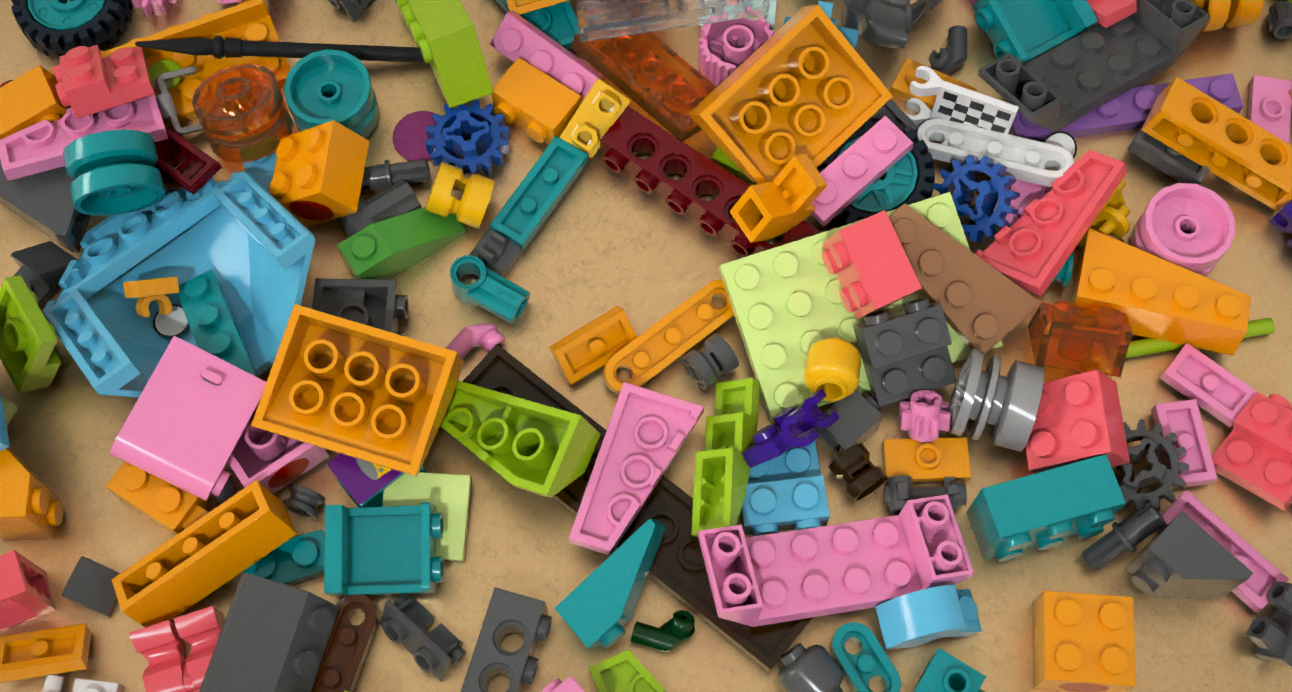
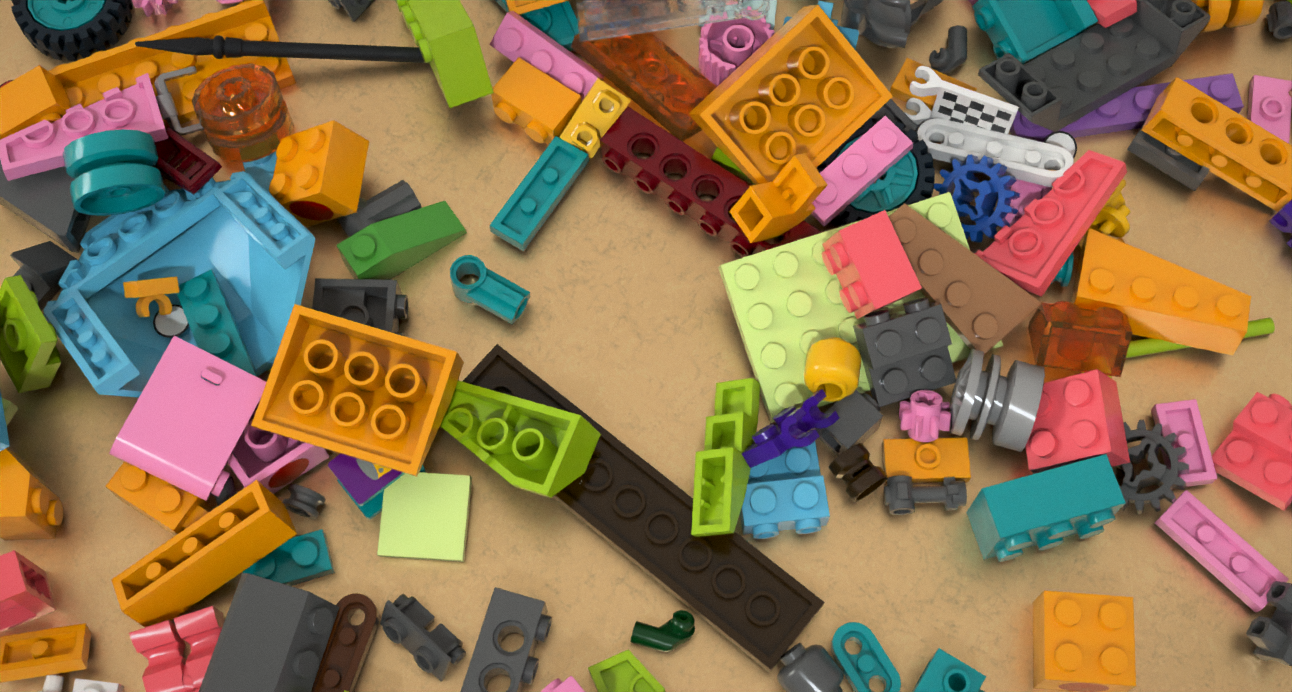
coral plate [53,44,155,119] -> none
dark grey slope [62,556,120,617] -> none
lime sticker [149,60,181,90] -> none
teal wheel [284,49,379,139] -> none
teal panel [324,502,444,597] -> none
dark grey axle [360,159,430,192] -> none
flat silver sticker [393,111,436,161] -> none
blue gear [425,99,511,177] -> none
yellow wheel [425,162,495,229] -> none
bright pink arm [446,323,505,359] -> none
dark grey tile [469,228,523,278] -> none
light orange plate [549,305,637,385] -> none
teal slope [555,518,666,649] -> none
bright pink wing [569,382,704,555] -> none
light orange plate [603,280,734,394] -> none
dark grey wheel [682,333,739,390] -> none
bright pink slope [698,494,974,627] -> none
medium azure brick [875,585,982,649] -> none
dark grey axle [1082,502,1167,570] -> none
dark grey slope [1125,511,1253,599] -> none
bright pink wheel [1130,183,1236,277] -> none
bright pink plate [1160,343,1257,427] -> none

